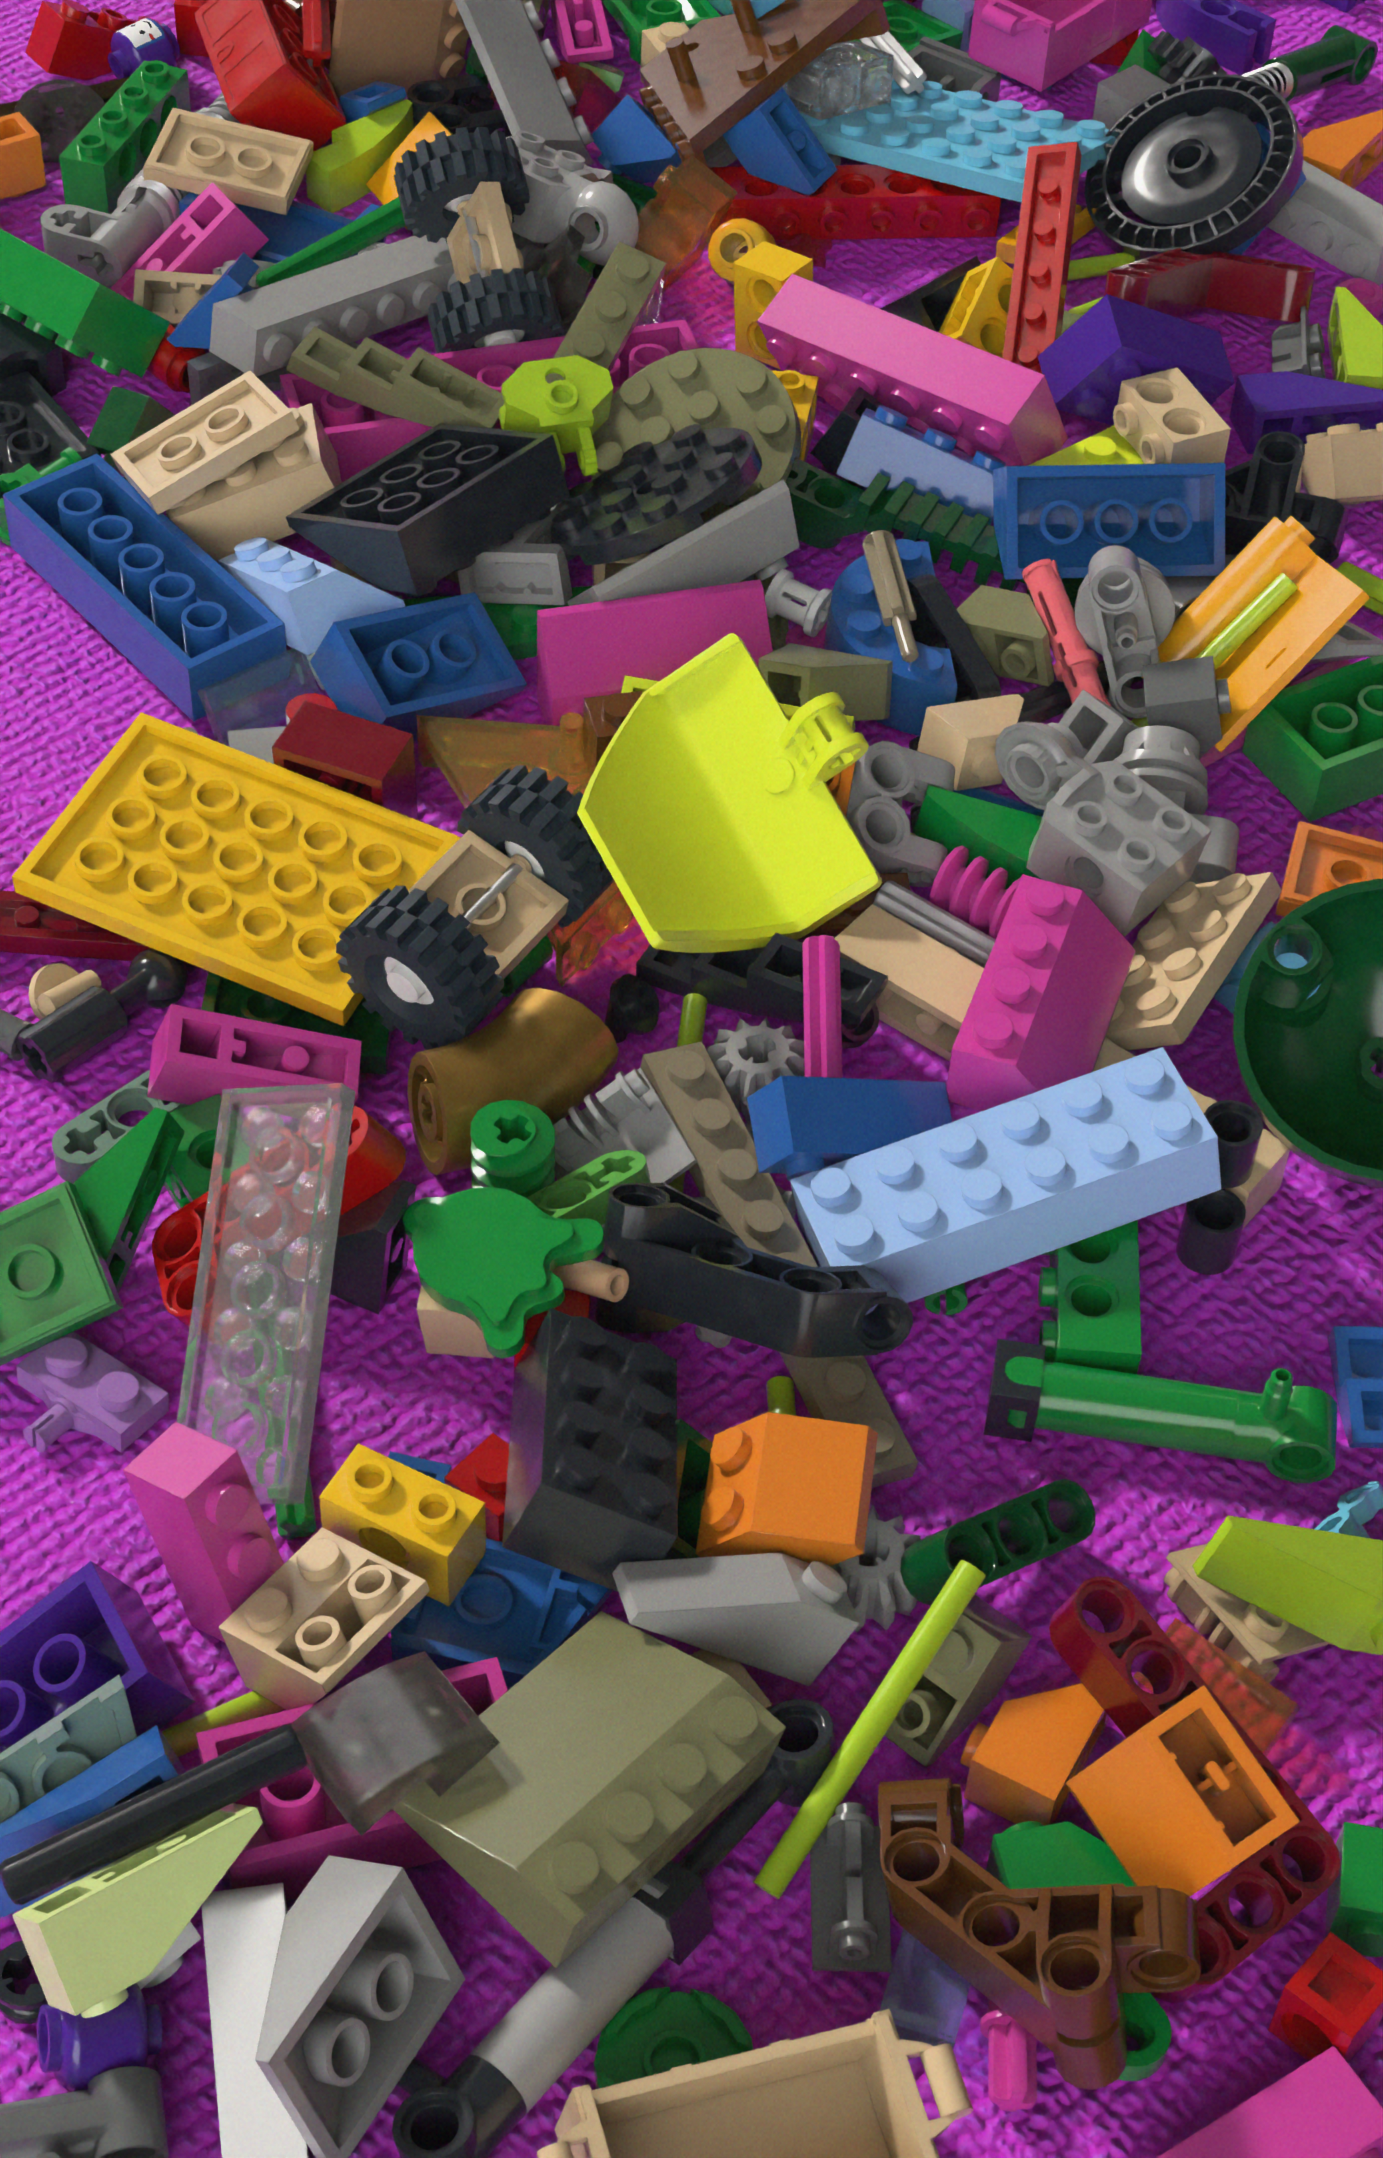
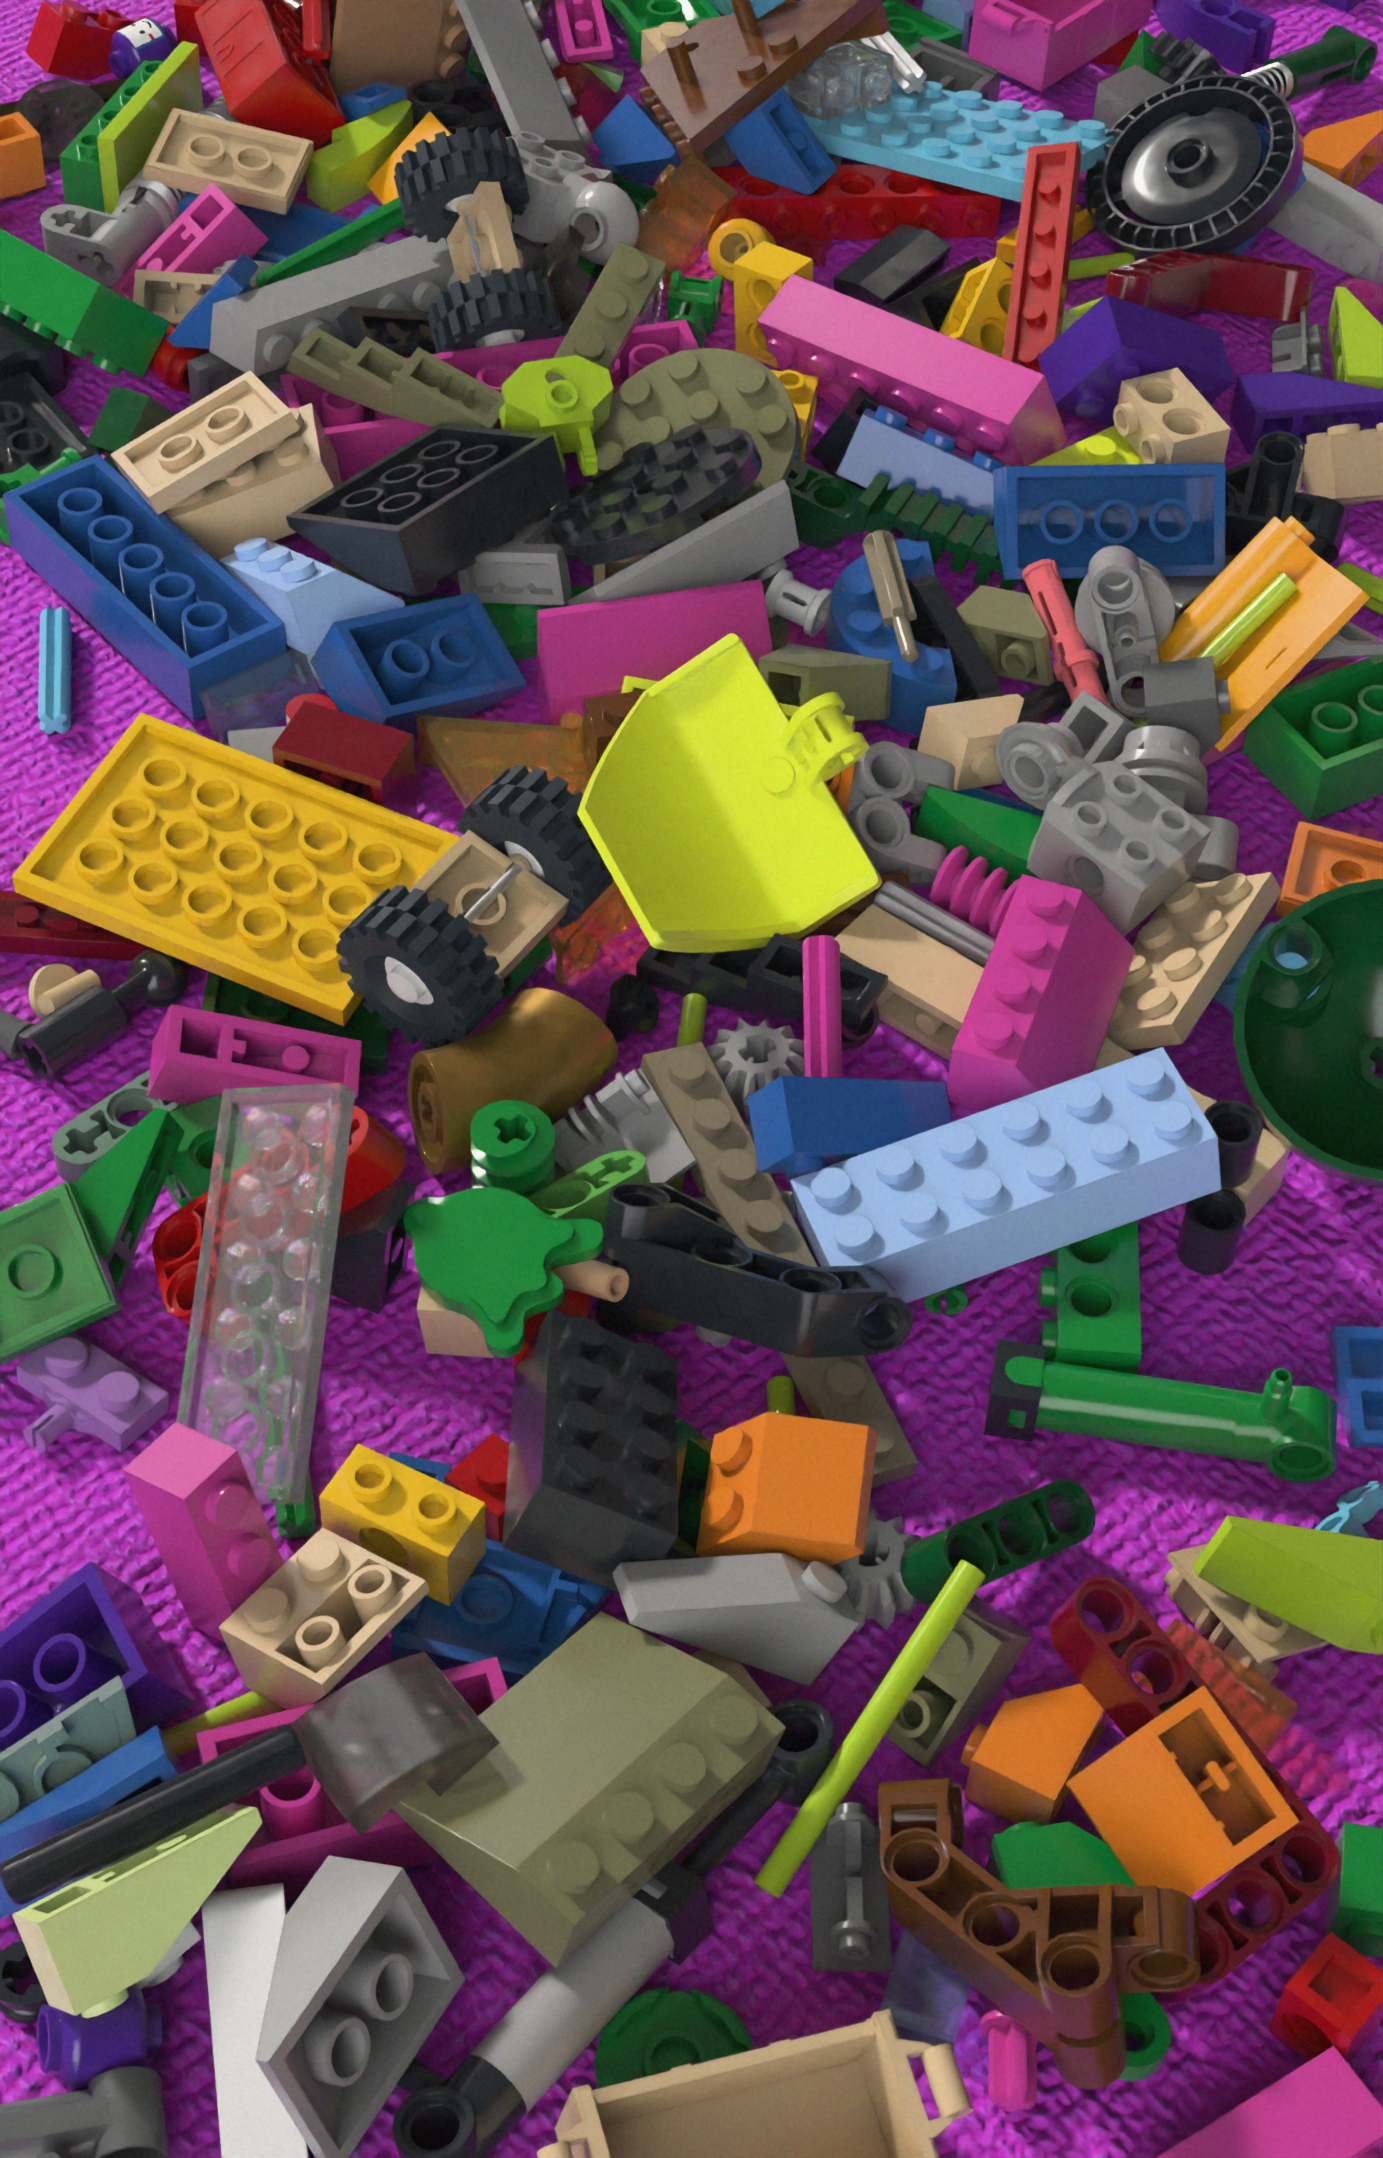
none -> medium azure axle [38,606,72,735]
none -> lime tile [97,41,203,214]
none -> black plate [336,306,437,358]
none -> green connector [666,270,724,348]
none -> black piece [833,224,952,309]

